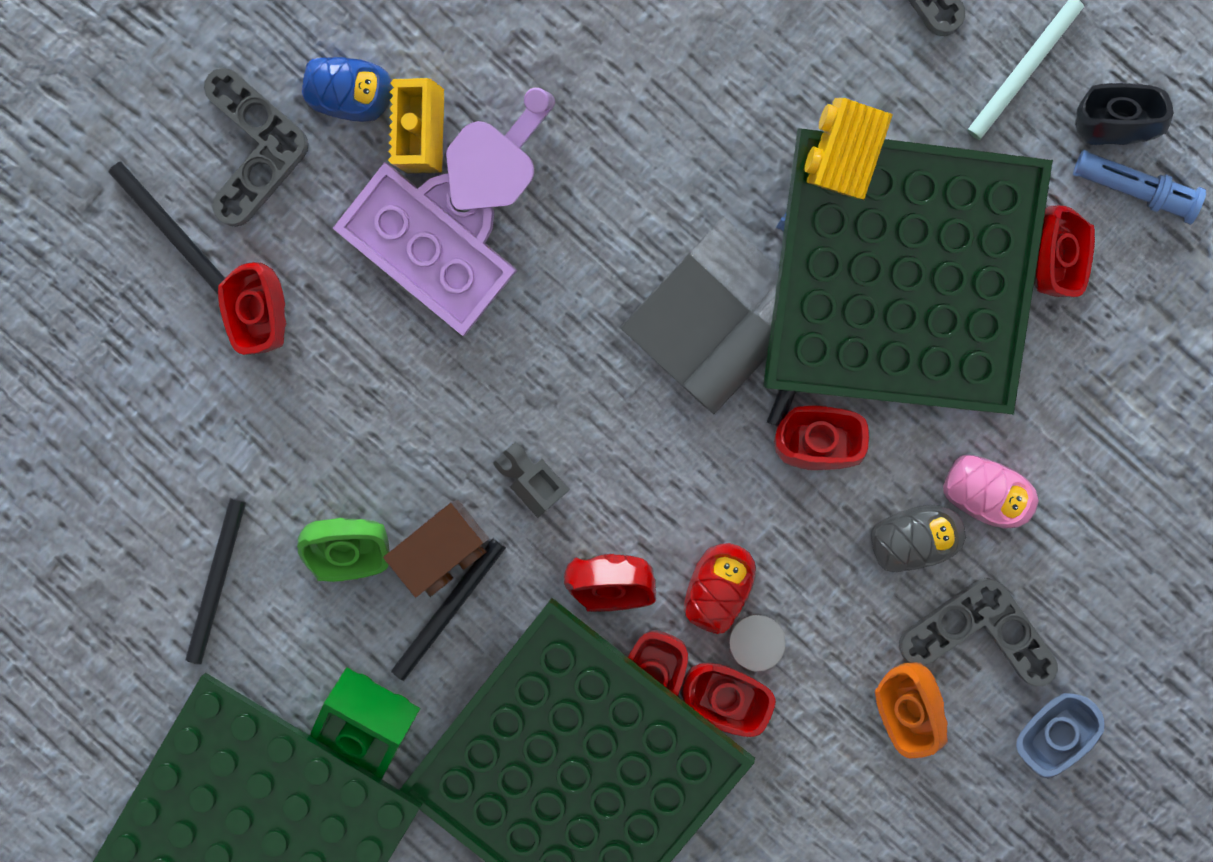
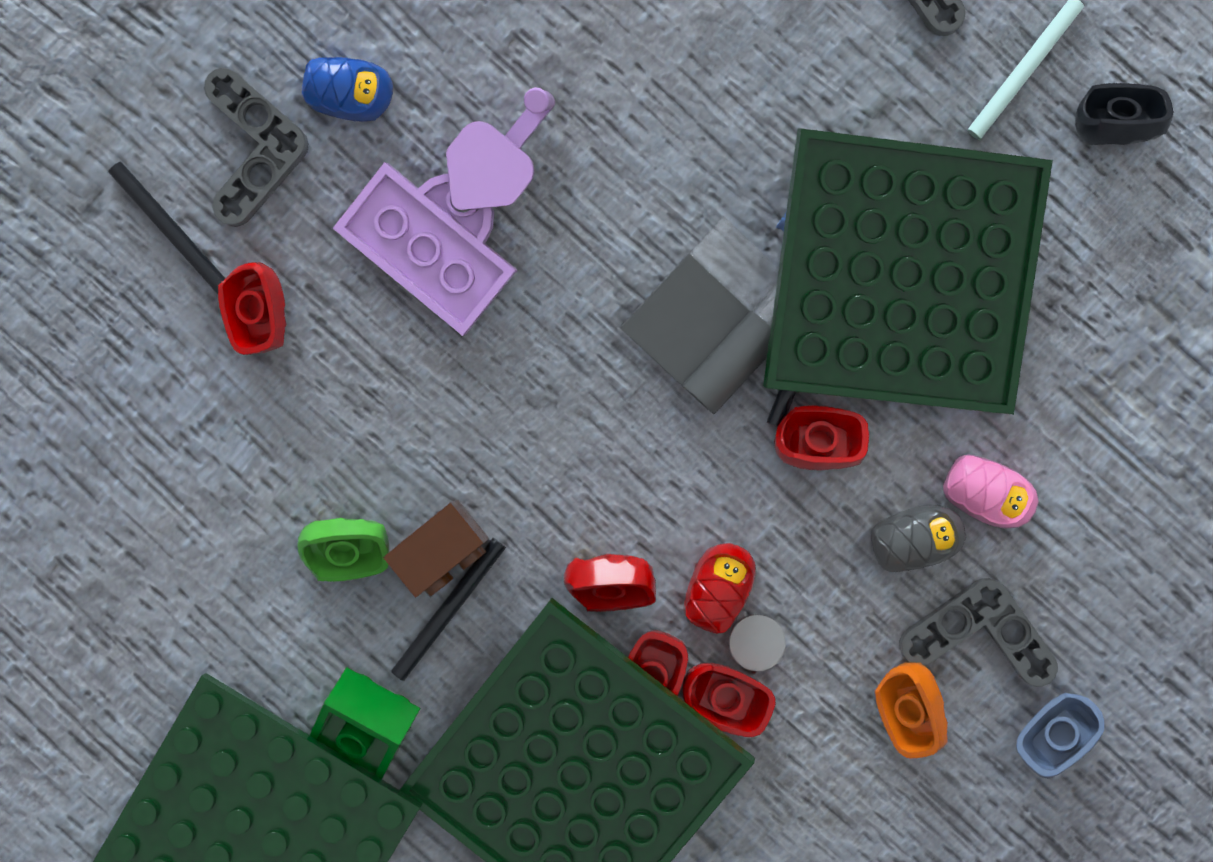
black bar [185,498,246,664] -> none
yellow brick [388,78,444,174] -> none
dark grey plate [493,442,570,518] -> none
yellow brick [804,98,893,200] -> none
red piece [1034,205,1095,297] -> none
medium blue pin [1073,149,1206,225] -> none

